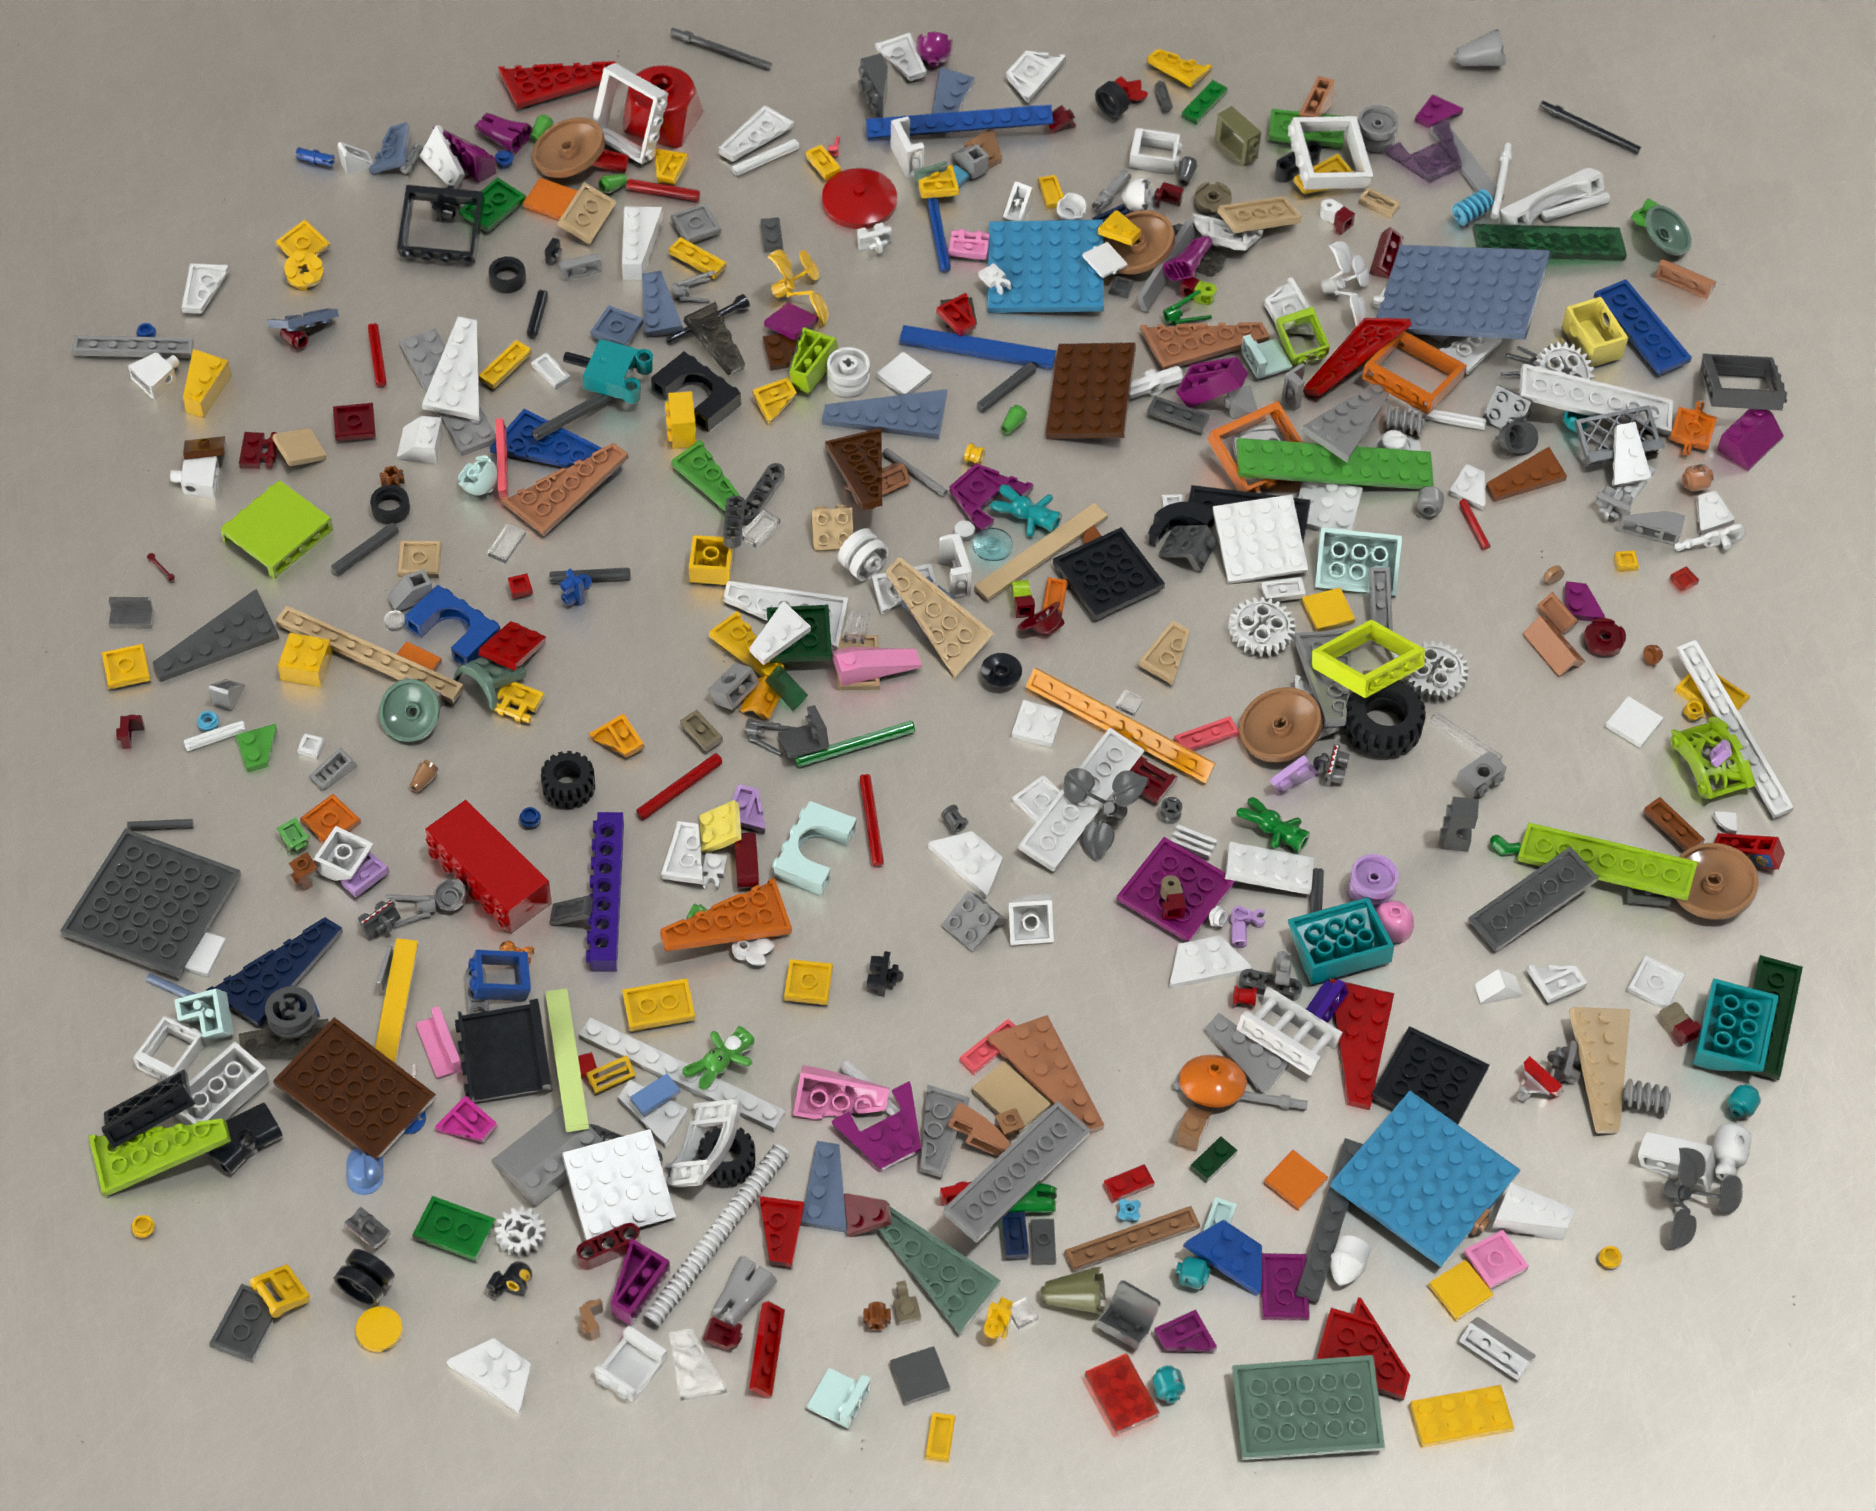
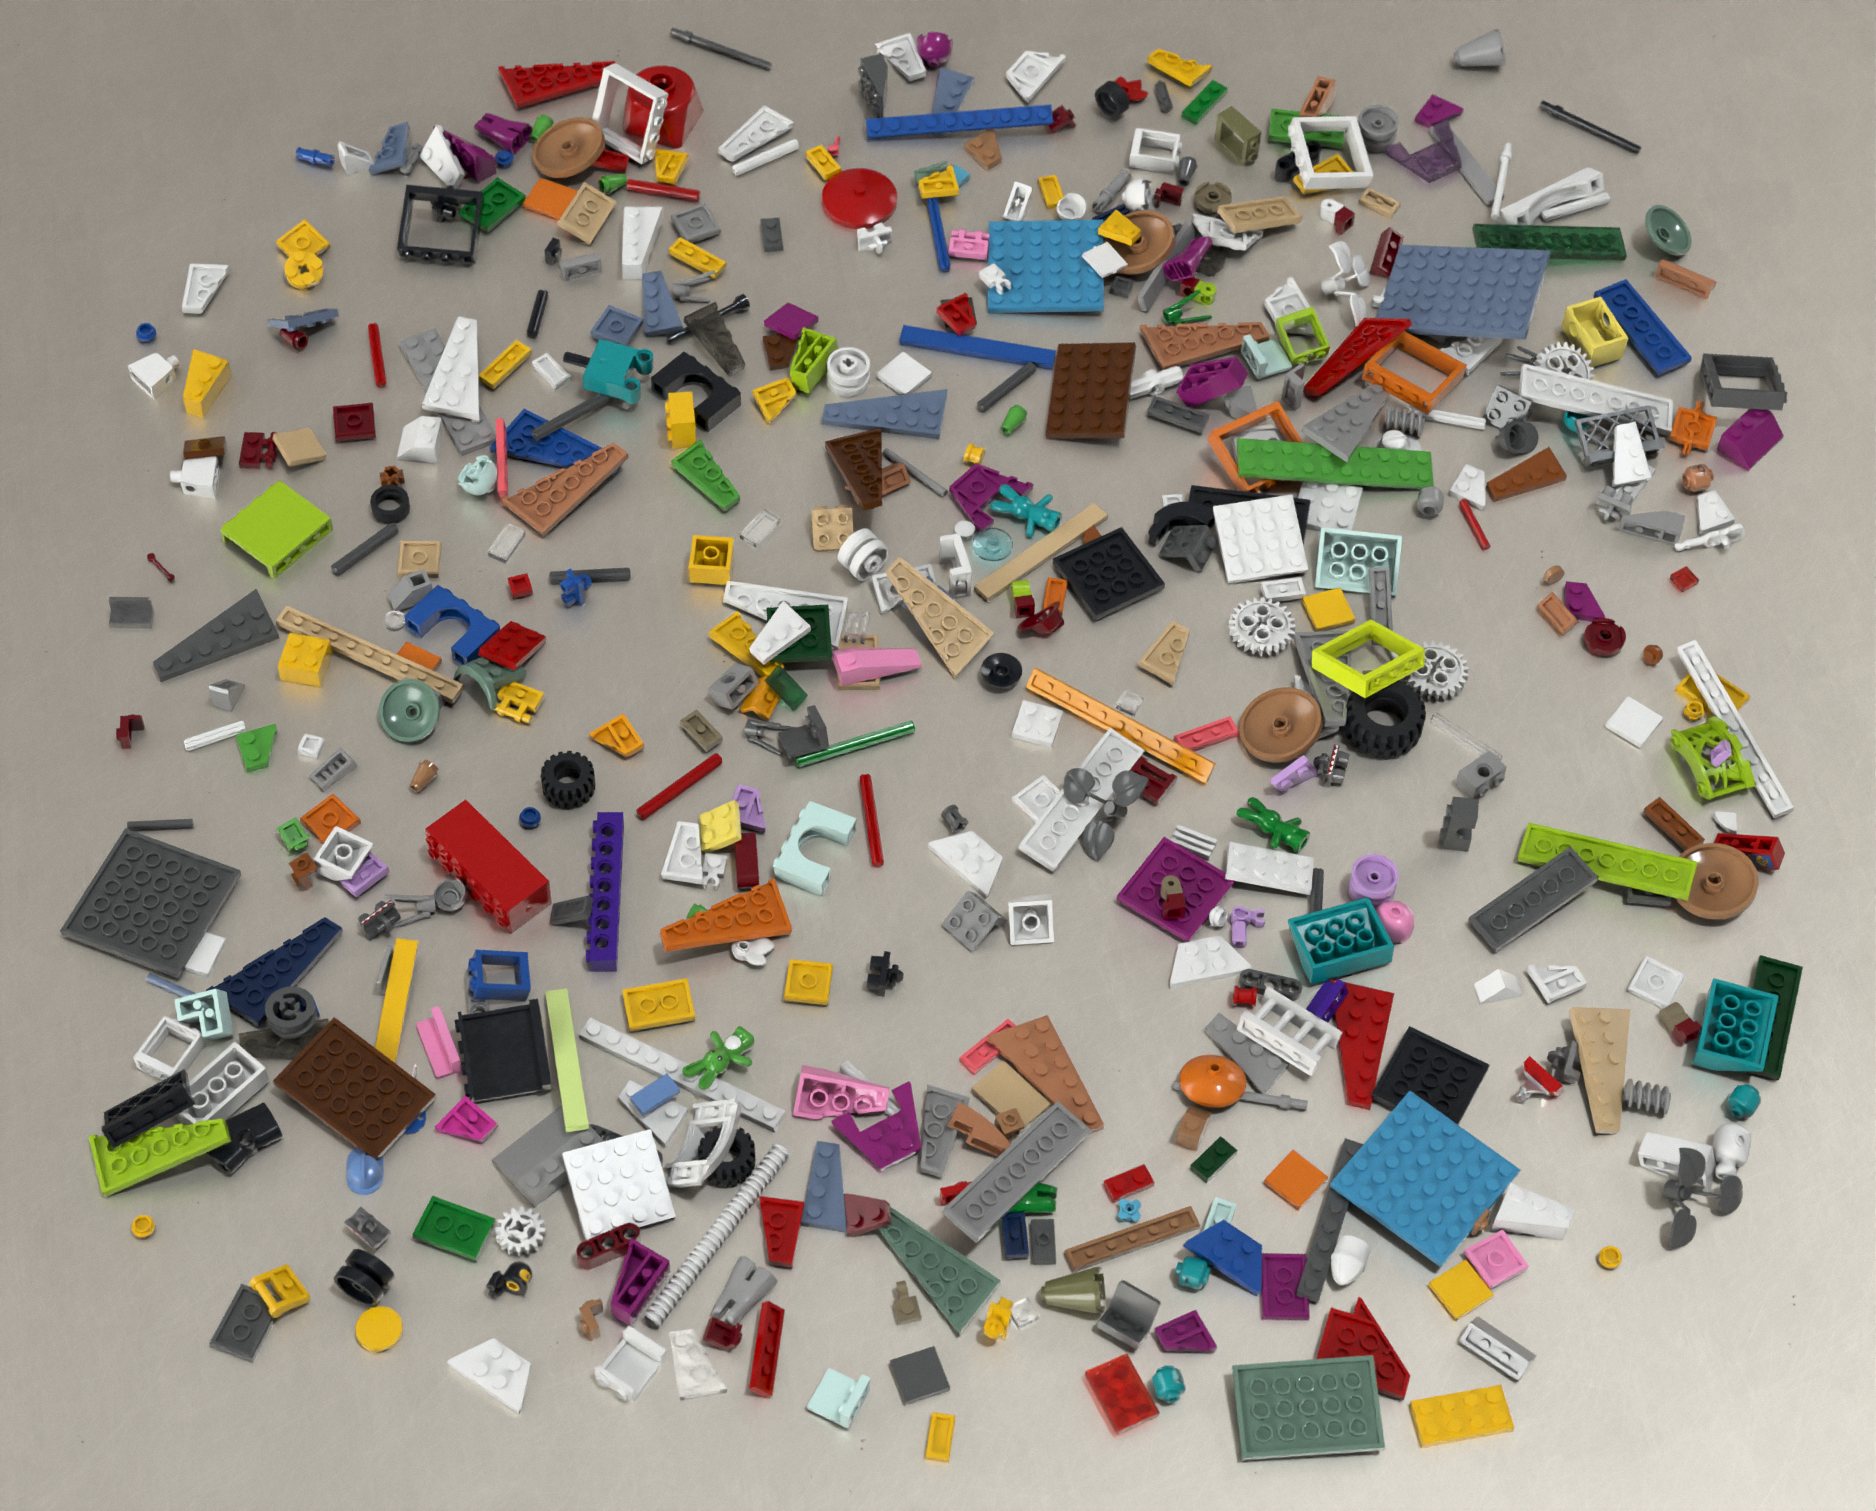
light grey plate [72,335,194,358] -> none
yellow plate [101,644,151,689] -> none
medium azure plate [197,711,219,731] -> none
black tyre [489,256,526,293] -> none
clear orange arm [499,941,535,964] -> none
red tile [578,1052,598,1079] -> none
yellow tile [585,1055,636,1094] -> none
dark grey beam [723,495,745,548] -> none
dark grey beam [743,463,785,526] -> none
yellow plant [767,250,829,327] -> none
dark orange gear [863,1302,891,1331] -> none
white panel [891,117,924,178] -> none
light grey slope [951,144,989,179] -> none
dark grey wheel [1160,797,1183,824] -> none
light grey bar [1275,951,1291,986] -> none
medium azure piece [1452,189,1493,226] -> none
green arm [1490,835,1521,855] -> none
nougat panel [1523,616,1586,676] -> none
yellow tile [1614,550,1639,572] -> none
bright green bracket [1631,198,1659,227] -> none

